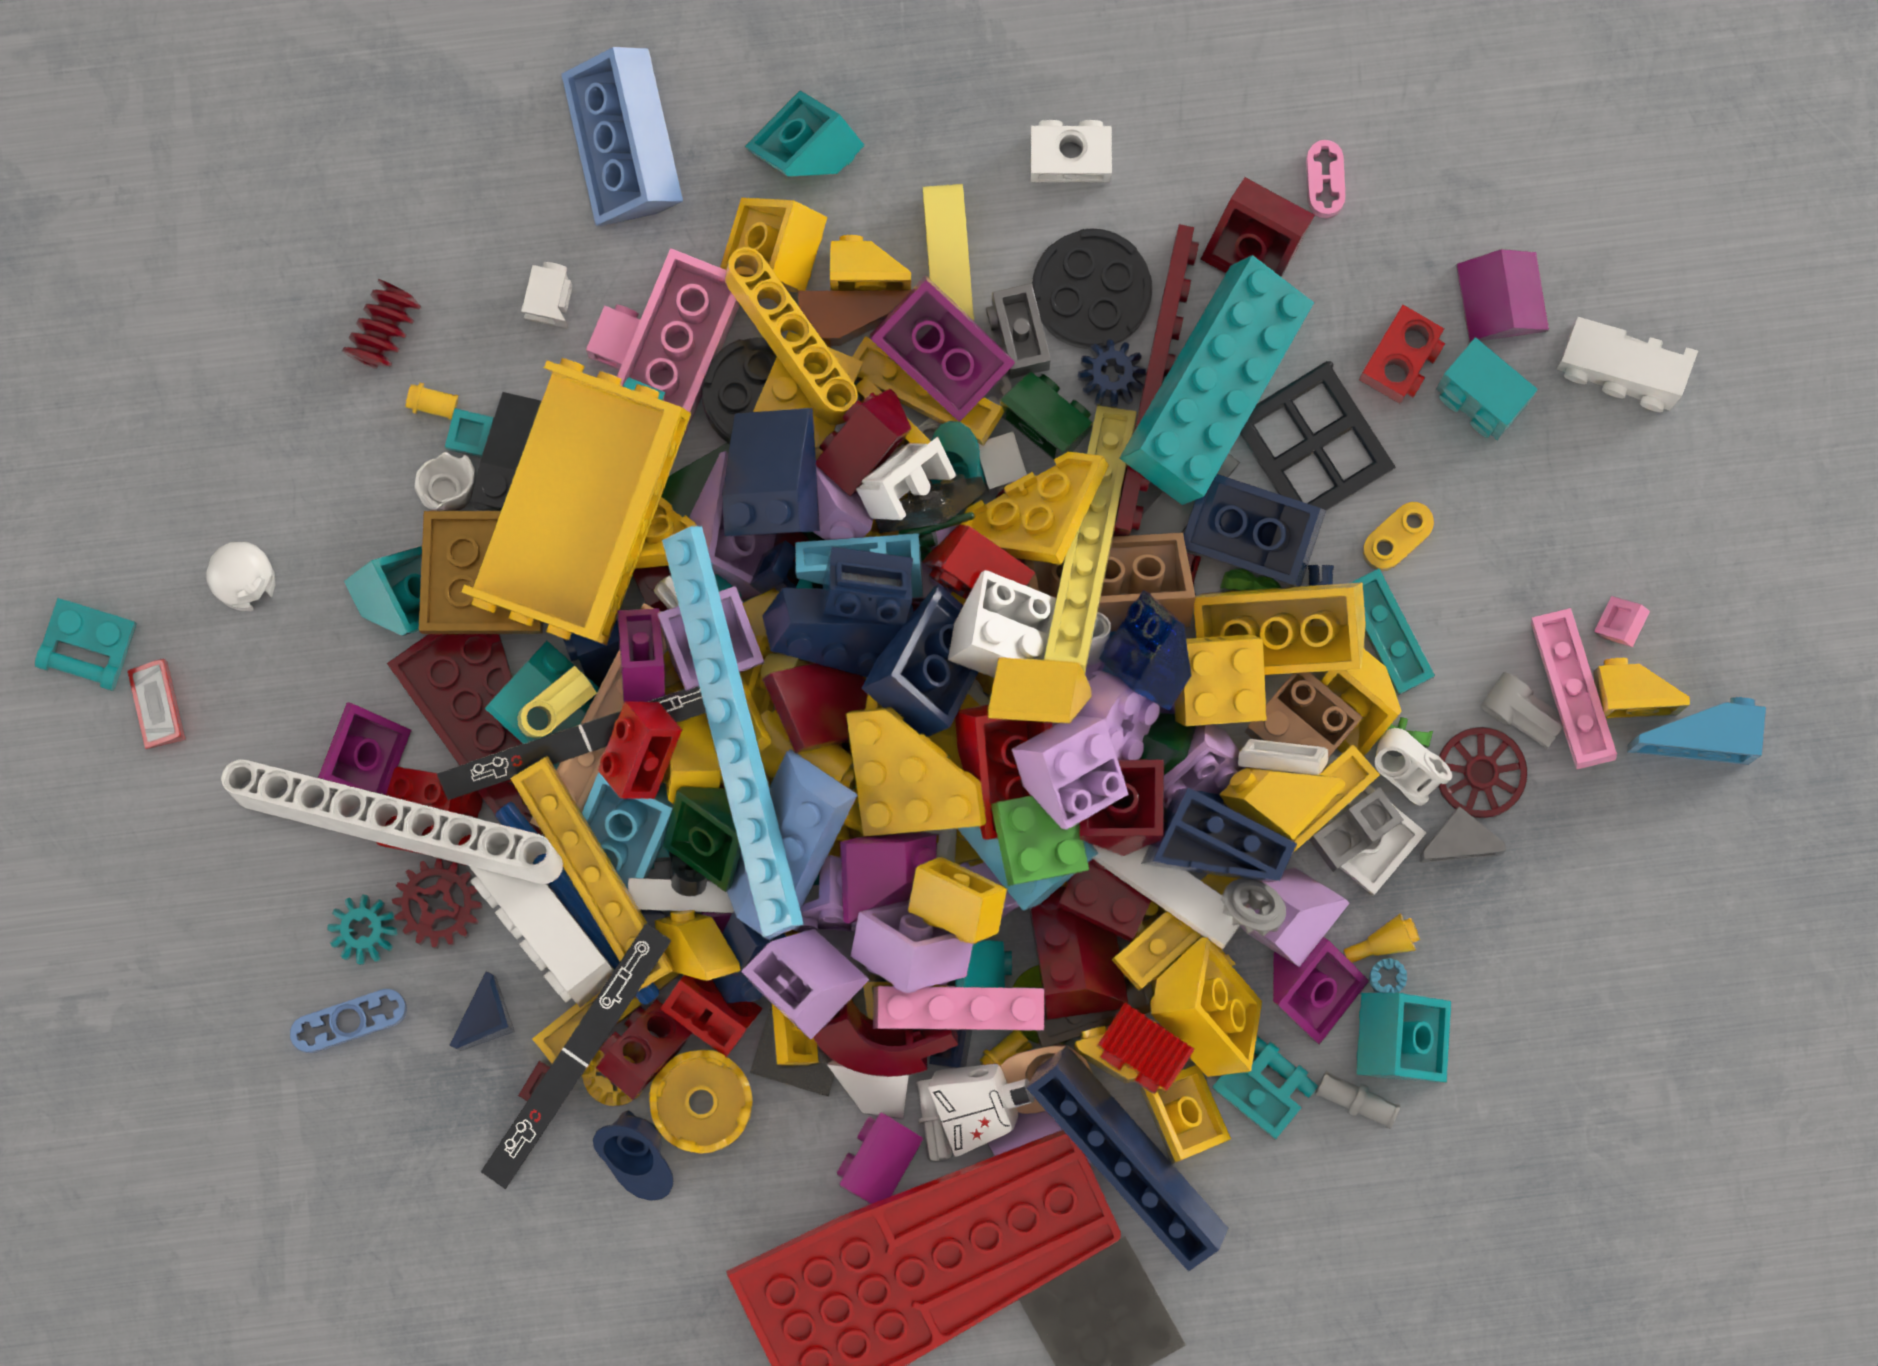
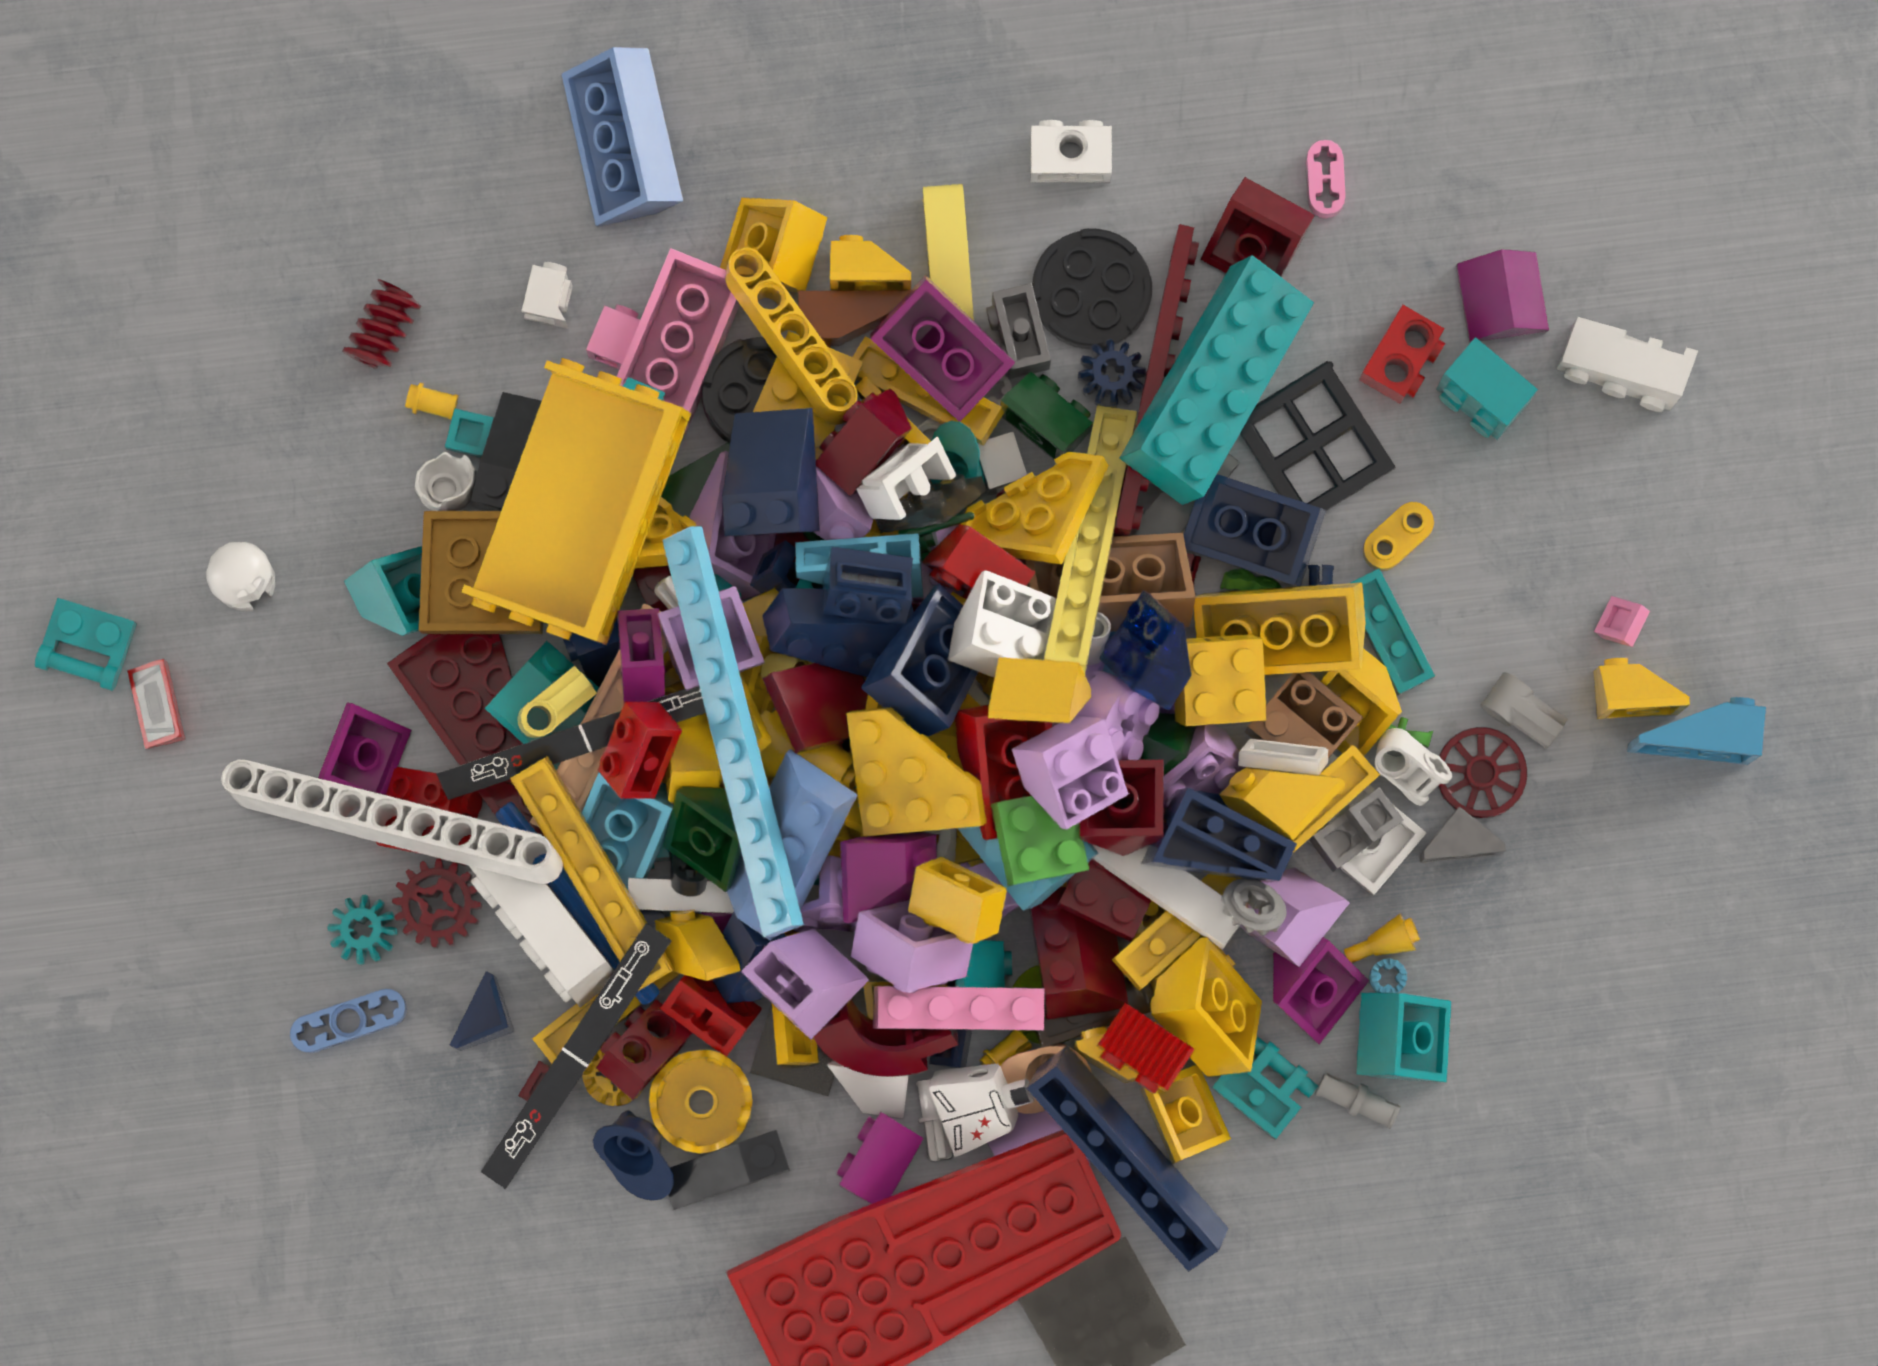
teal slope [745,90,865,177] -> none
bright pink plate [1531,608,1617,770] -> none
none -> black slope [668,1130,790,1210]

